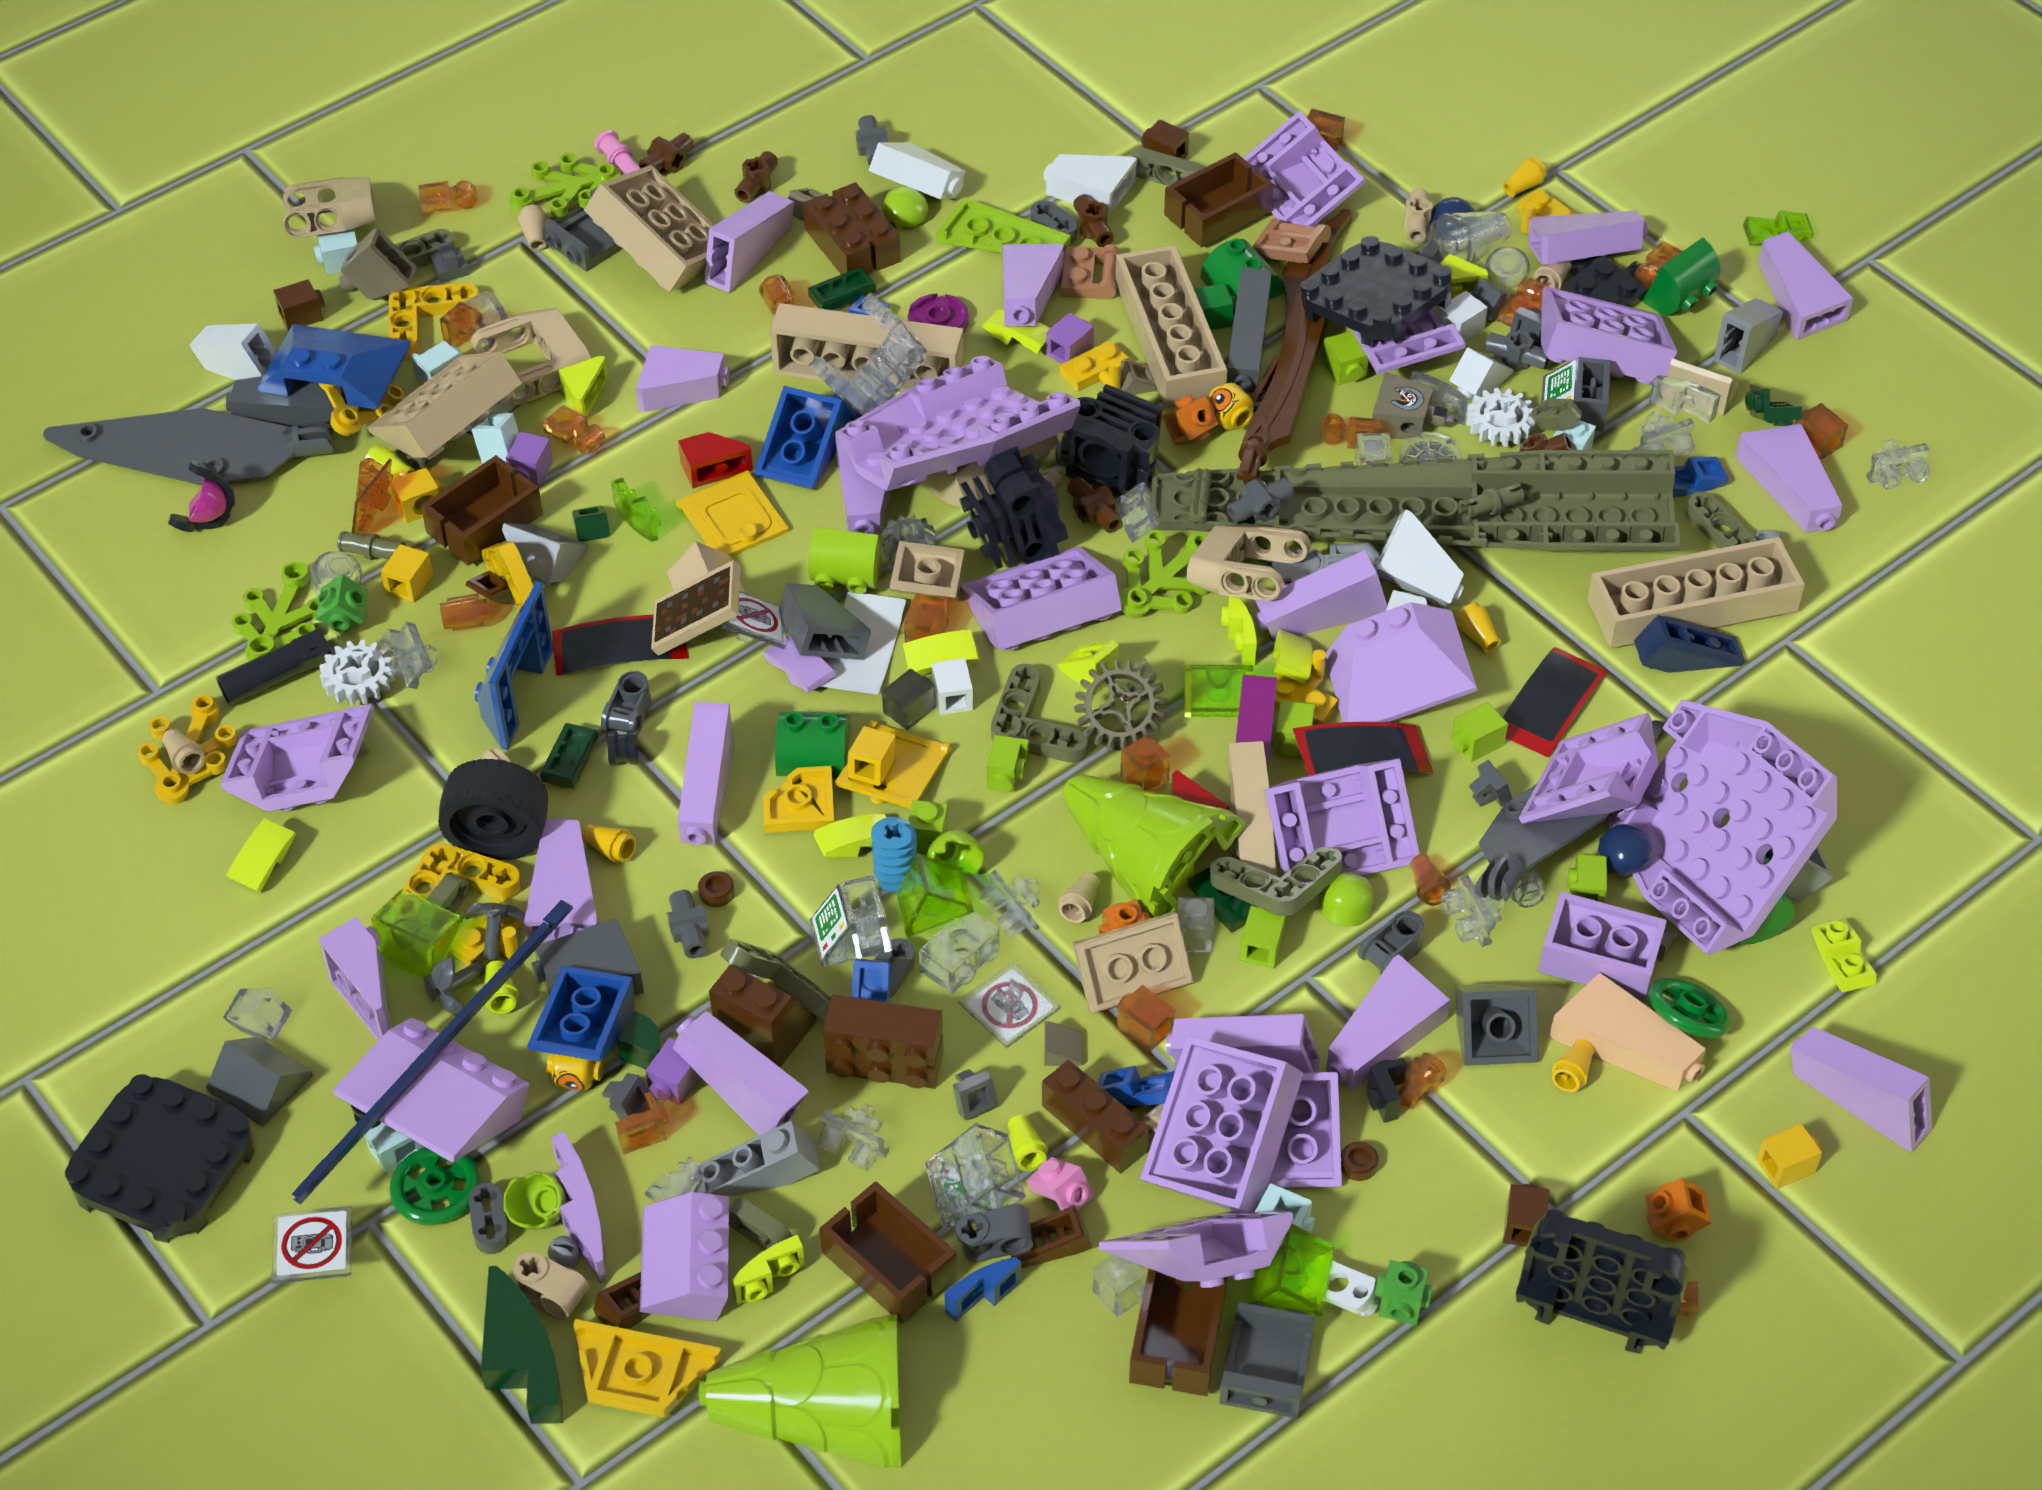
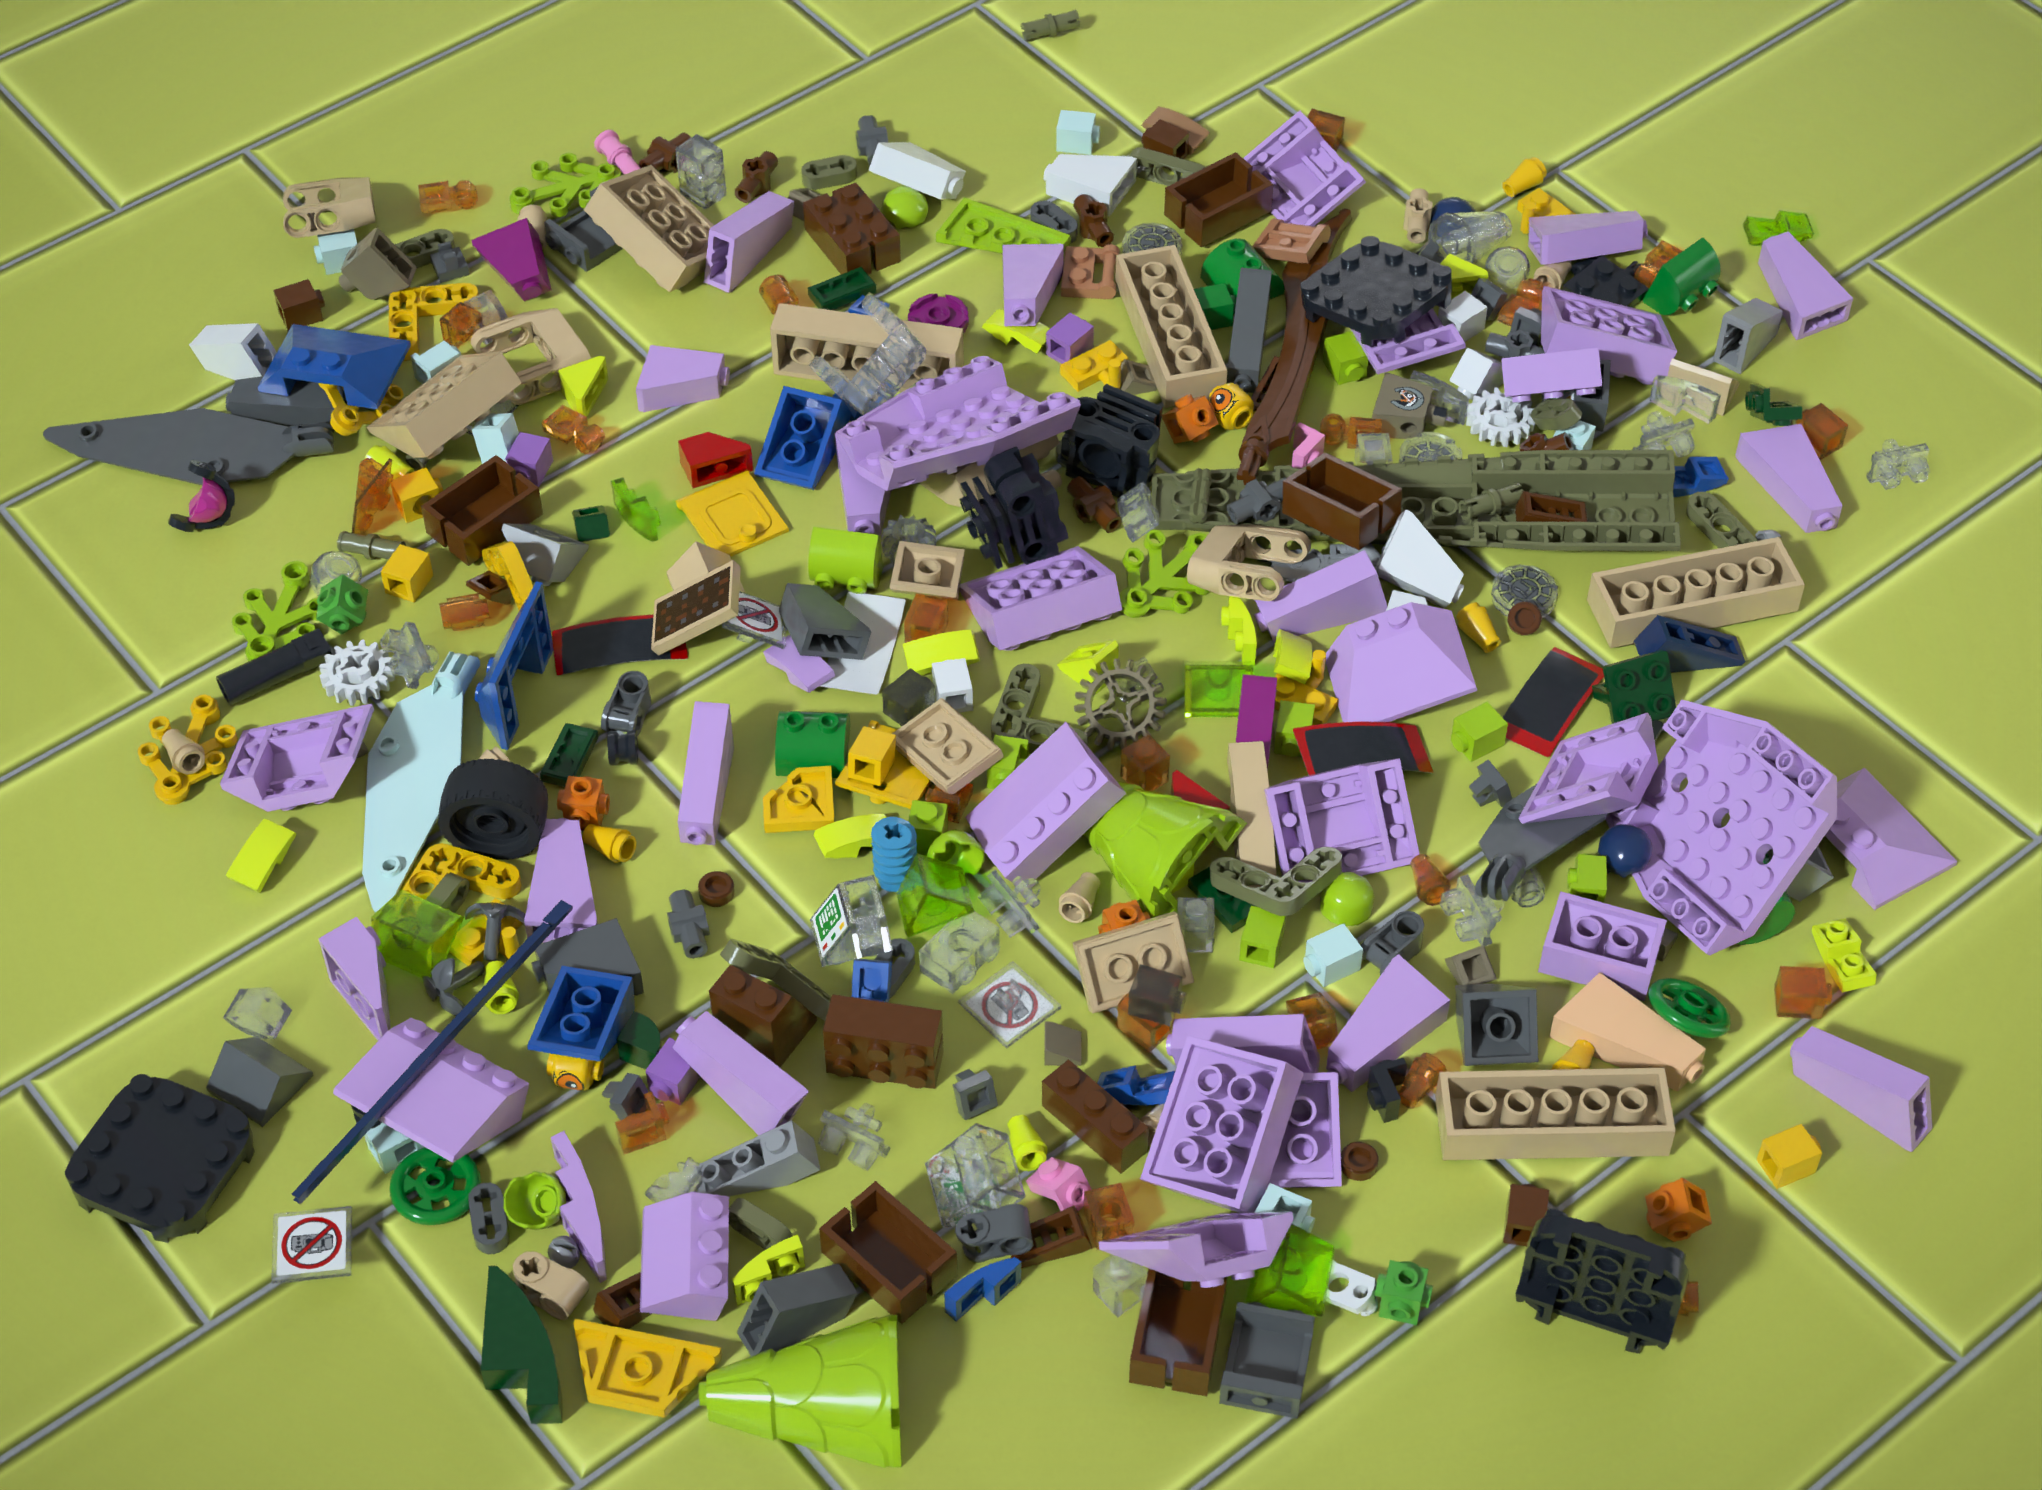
none -> light aqua wing [362,651,480,914]
none -> magenta slope [472,218,552,301]
none -> orange brick [557,776,610,831]
none -> clear brick [676,134,726,210]
none -> dark grey slope [737,1264,857,1356]
none -> olive beam [801,155,857,190]
none -> tan tile [892,698,1004,797]
none -> clear orange bracket [925,783,973,824]
none -> lavender slope [966,722,1127,890]
none -> olive pin [1021,10,1080,41]
none -> light aqua brick [1056,110,1100,155]
none -> clear orange brick [1084,1183,1134,1250]
none -> tile [1122,223,1182,257]
none -> clear smoke brick [1128,964,1187,1026]
none -> medium nougat slope [1141,106,1210,155]
none -> reddish brown piece [1282,452,1402,550]
none -> clear orange bracket [1286,992,1338,1049]
none -> bright pink bracket [1292,422,1325,469]
none -> light aqua brick [1303,923,1363,987]
none -> tan brick [1435,1068,1676,1160]
none -> dark tan slope [1444,945,1497,985]
none -> tile [1491,564,1558,618]
none -> lavender slope [1501,347,1602,403]
none -> reddish brown tile [1507,602,1542,636]
none -> reddish brown slope [1515,491,1588,522]
none -> dark green bracket [1592,650,1676,724]
none -> clear orange brick [1774,966,1832,1019]
none -> lavender slope [1825,768,1957,910]

